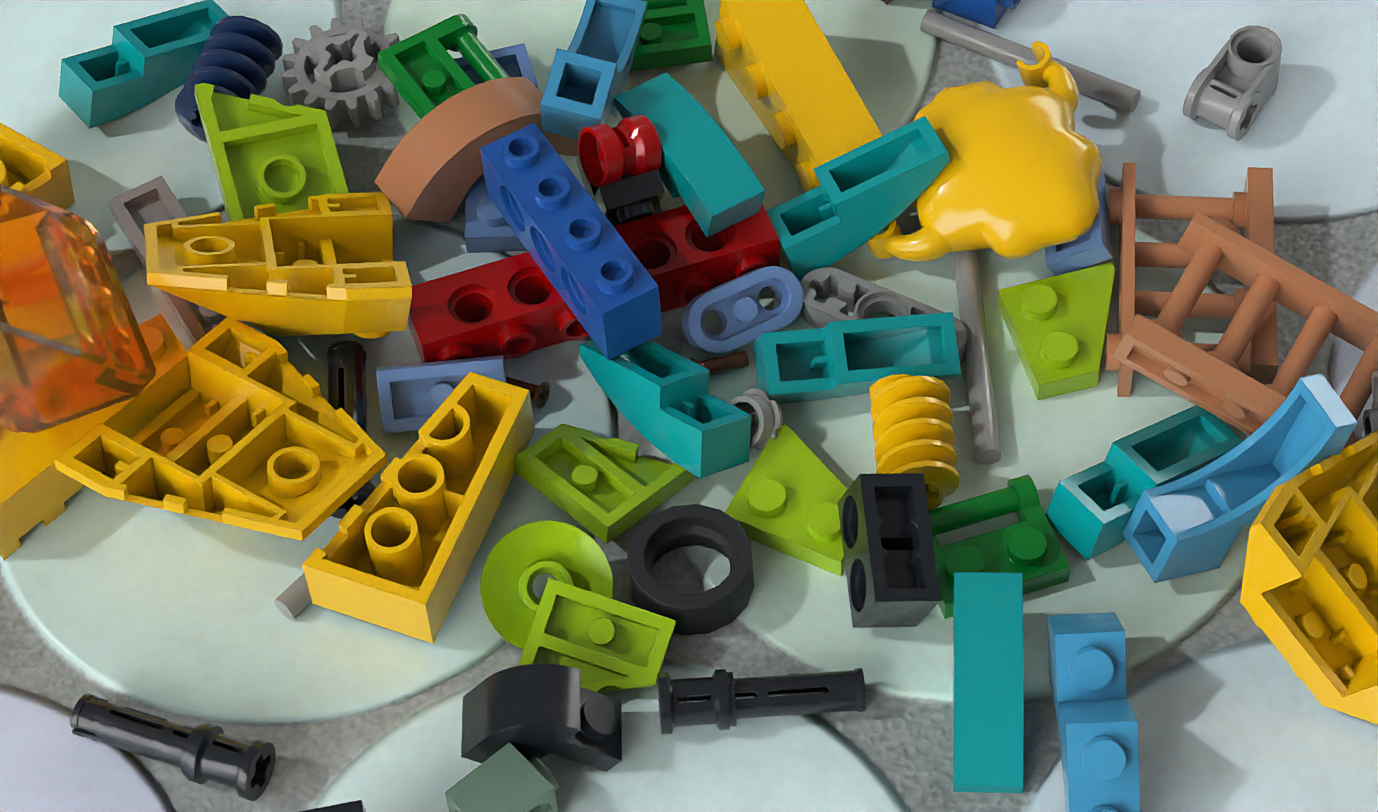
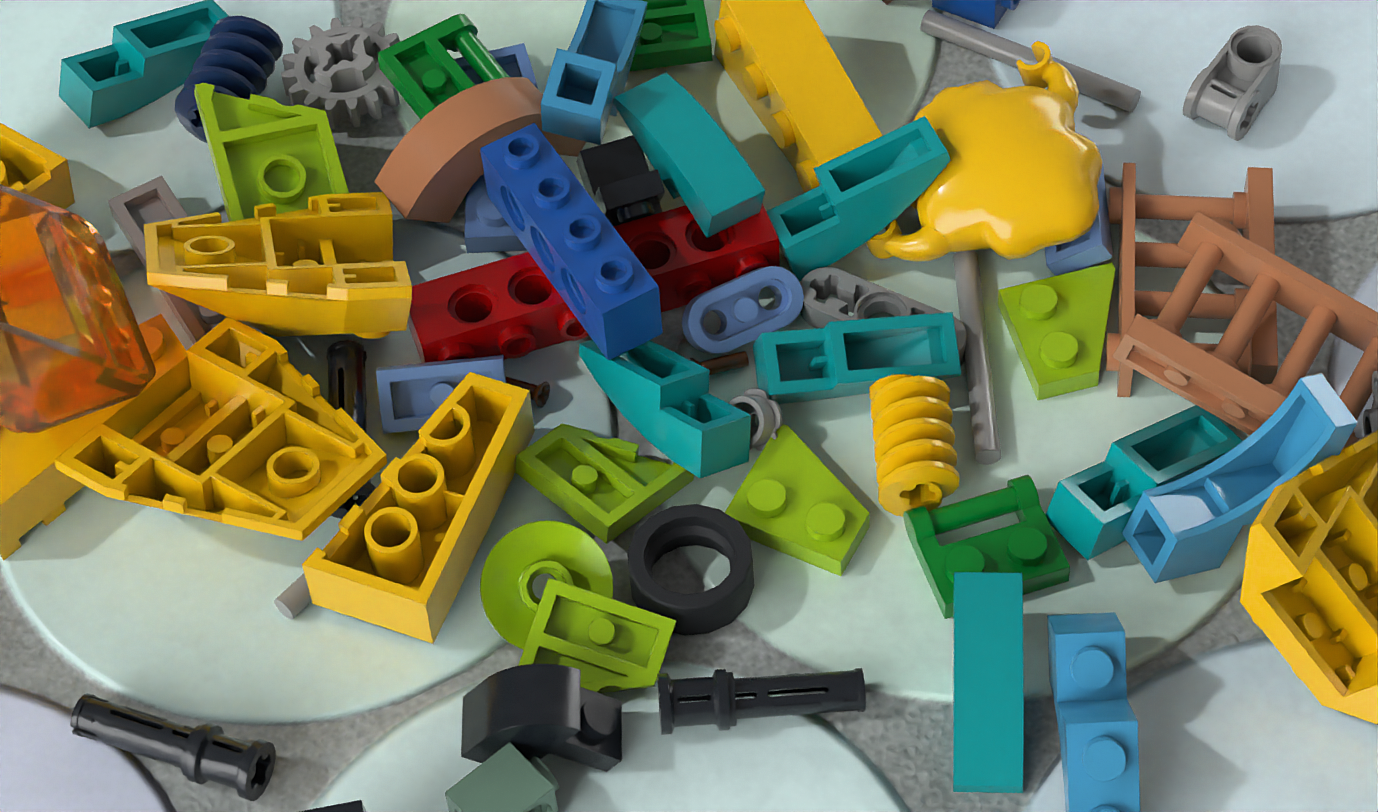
red wheel [578,115,662,187] -> none
black brick [837,473,941,628] -> none

